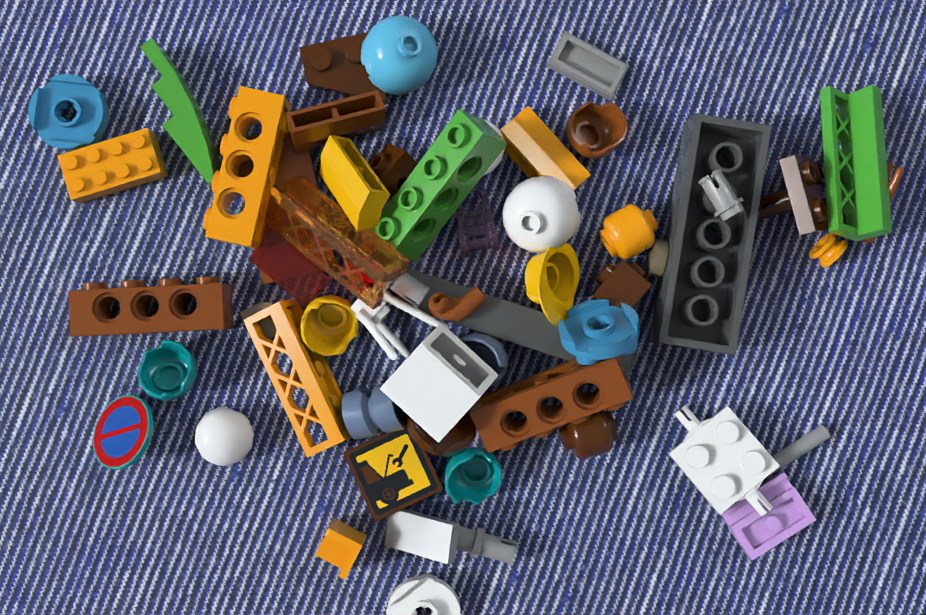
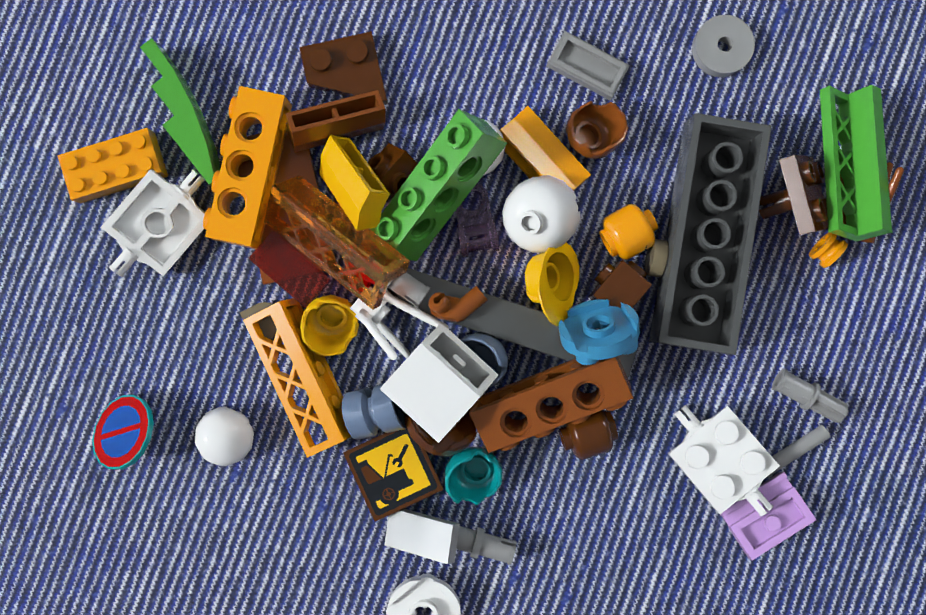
dark azure plate [28,74,109,151] -> none
dark orange brick [69,277,234,337] -> none
teal hair [138,340,198,401] -> none
light orange panel [315,518,367,580] -> none
medium azure cylinder [360,15,438,95] -> none
light grey pin [698,168,745,222] -> none
none -> white plate [100,169,205,277]
none -> light grey piece [692,15,755,78]
none -> light grey axle [772,369,849,423]

